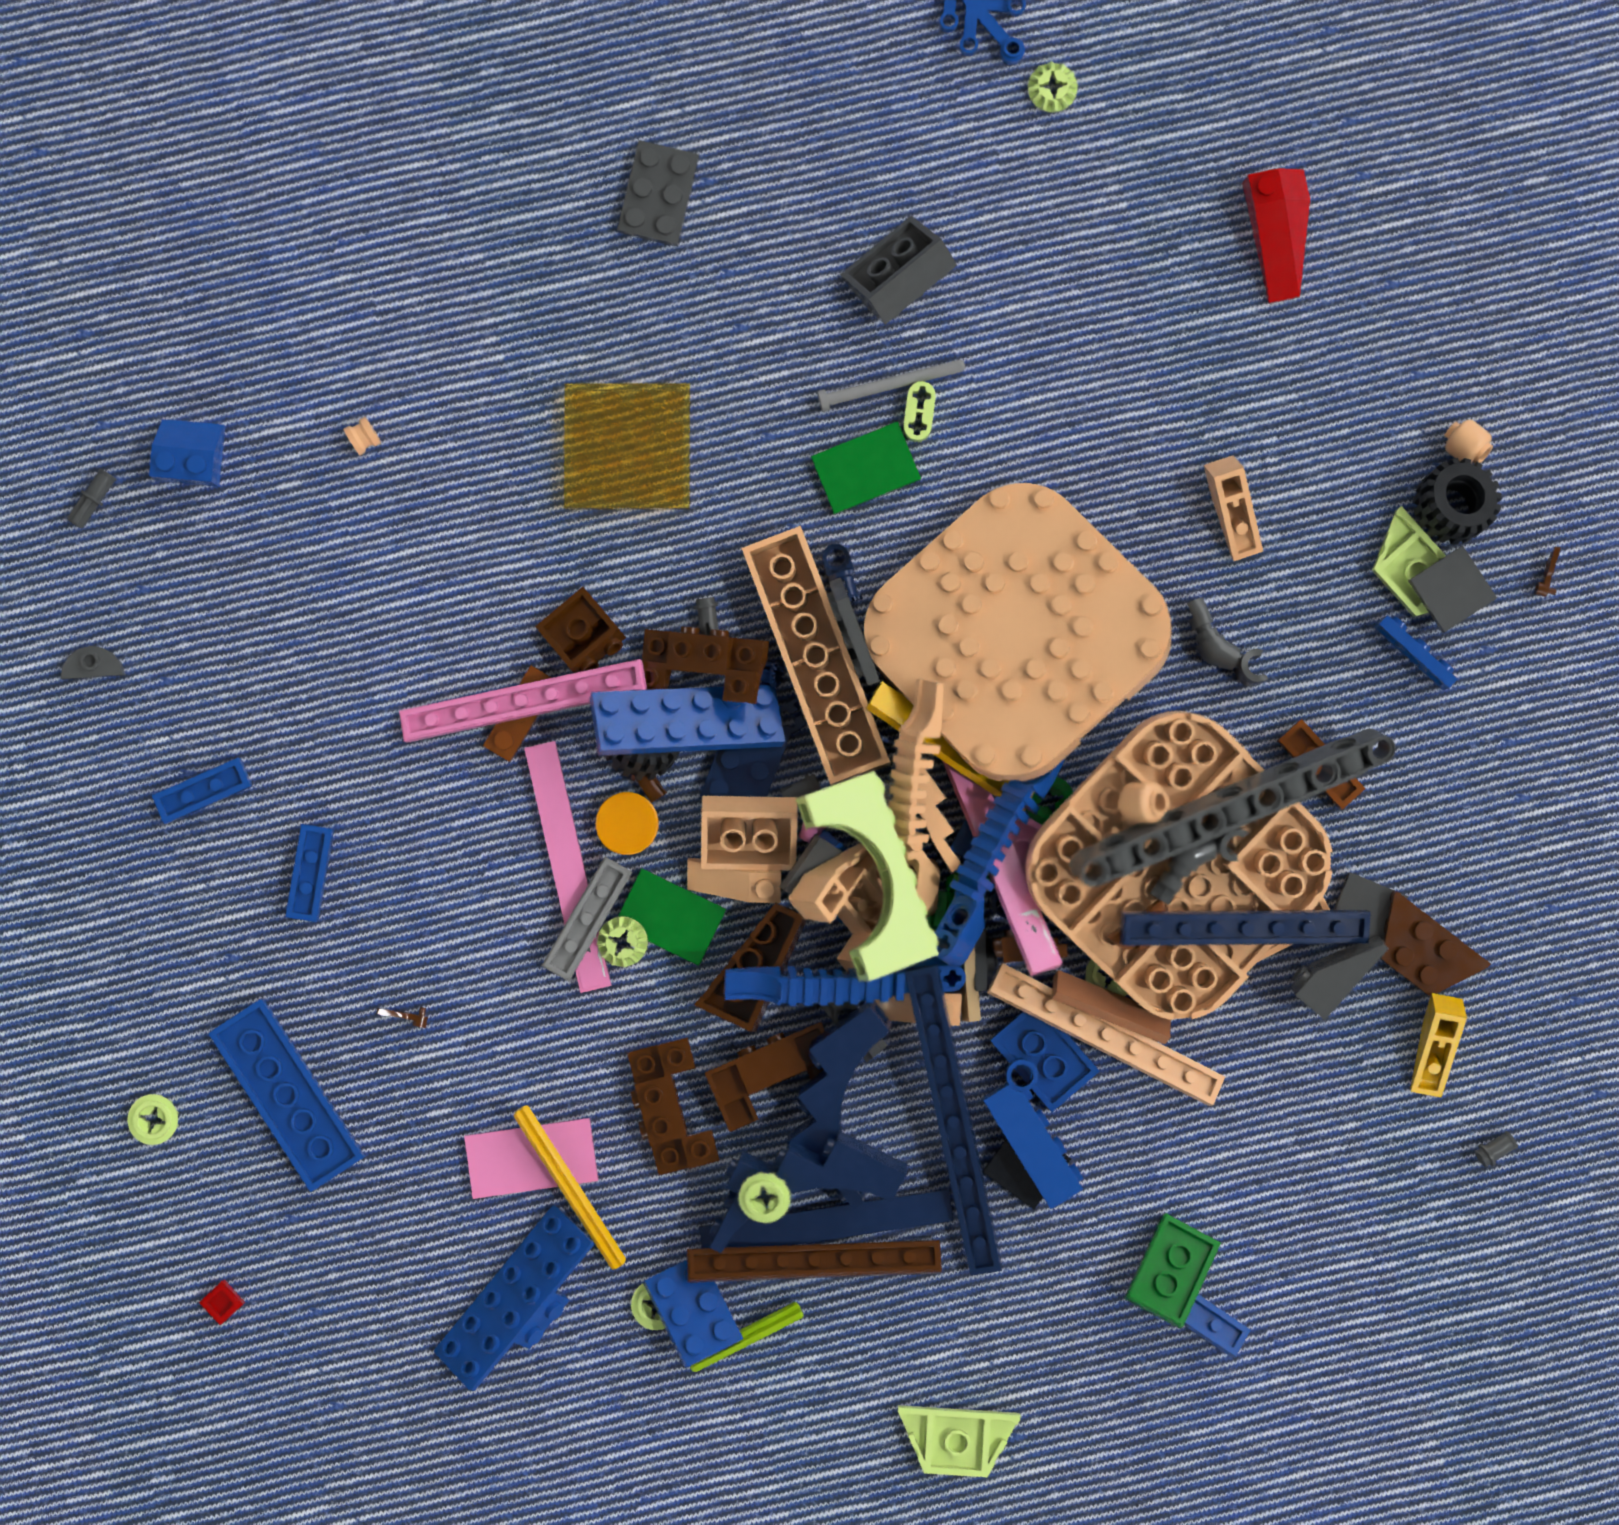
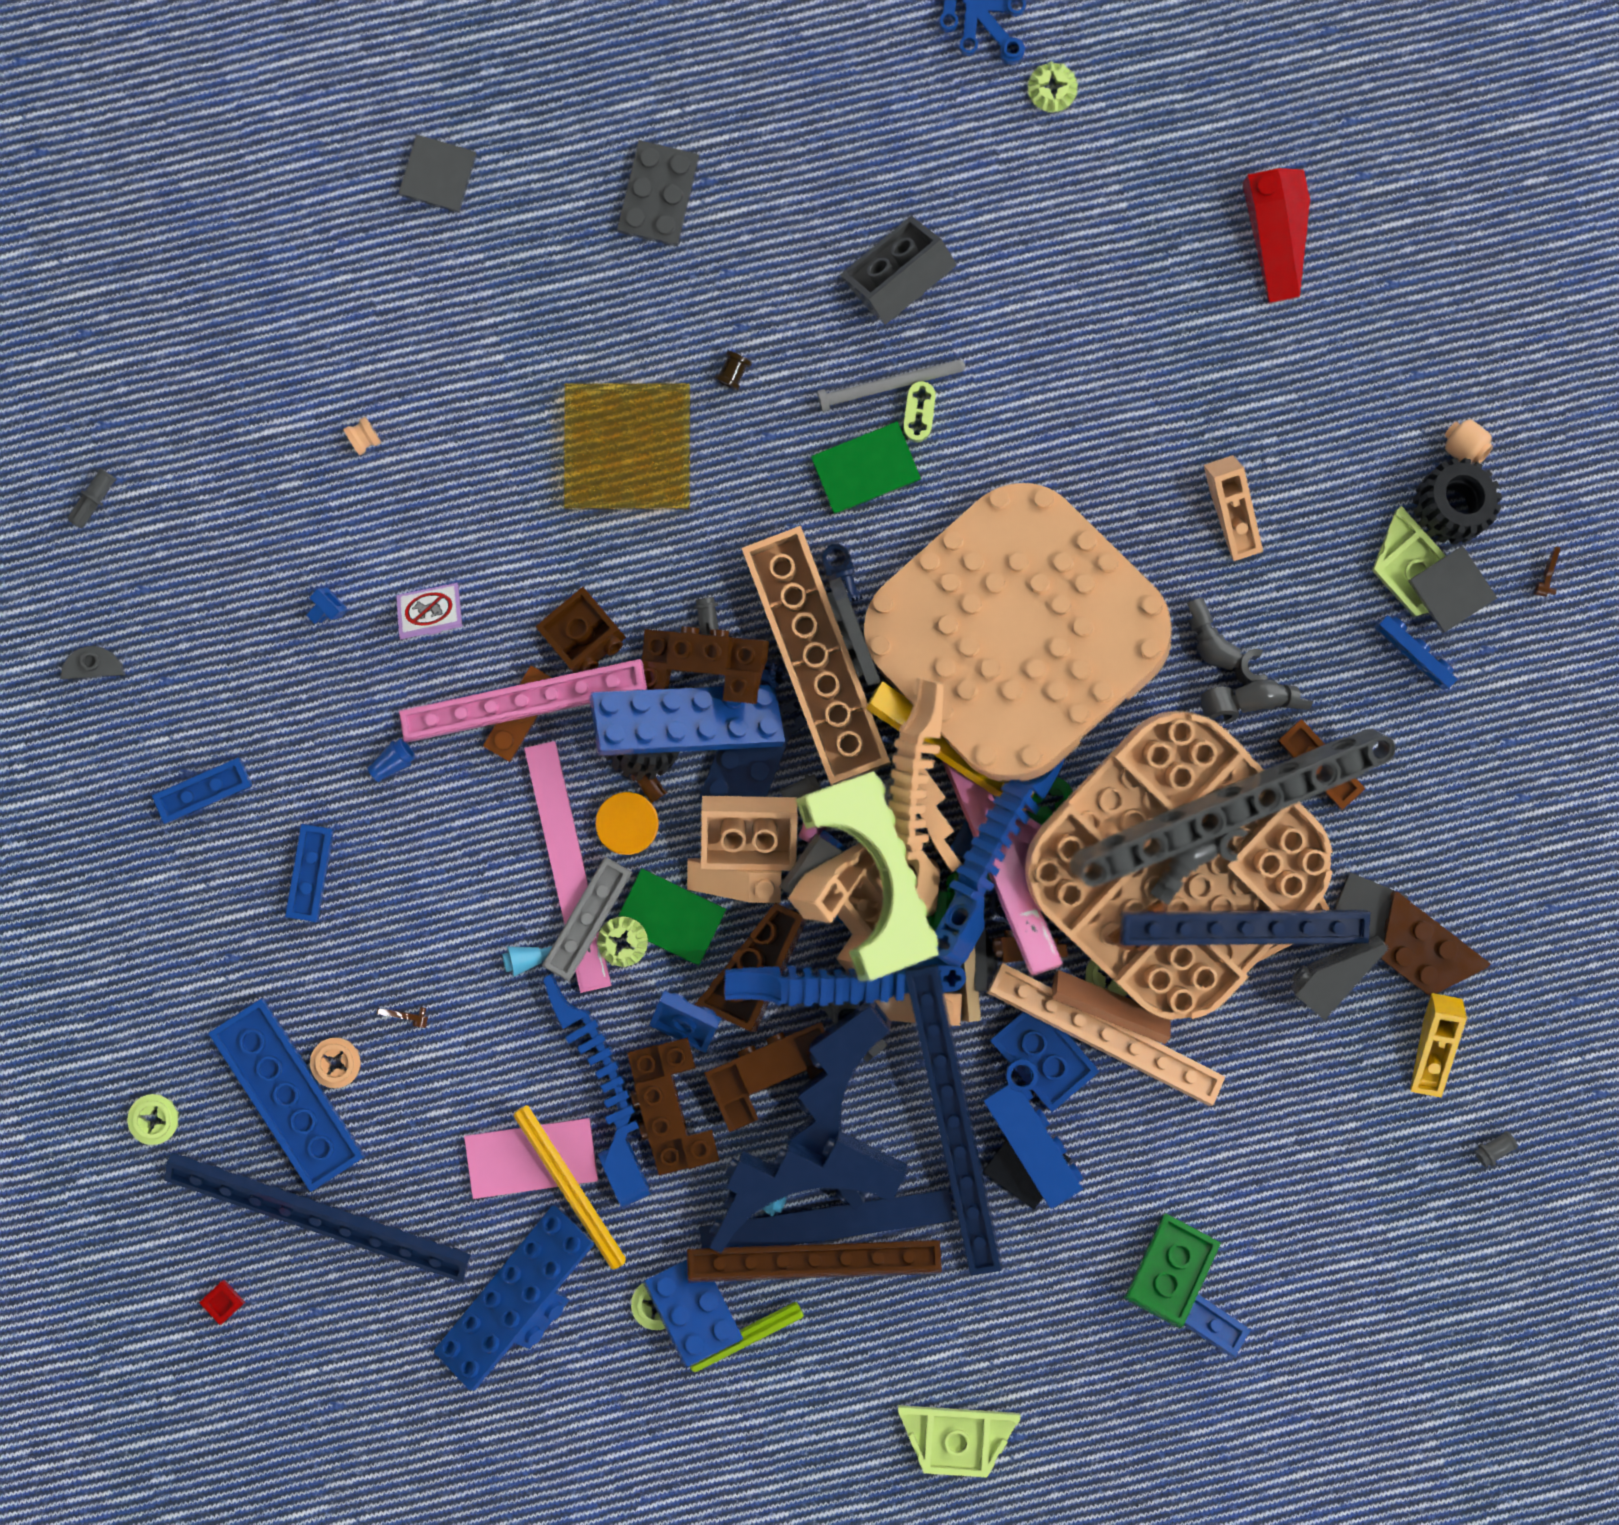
blue slope [149,419,225,487] -> none
yellowish green gear [739,1171,790,1223] -> none
light nougat head [1118,782,1168,824] -> none
none -> dark blue plate [164,1152,471,1283]
none -> blue tile [306,588,349,624]
none -> light nougat gear [310,1037,361,1088]
none -> blue cone [367,738,416,782]
none -> piece [396,583,462,640]
none -> dark grey tile [399,134,477,213]
none -> medium azure cone [502,946,553,977]
none -> blue piece [543,973,652,1208]
none -> blue plate [649,991,722,1053]
none -> dark brown bush [714,350,752,391]
none -> dark grey piece [1201,680,1313,724]

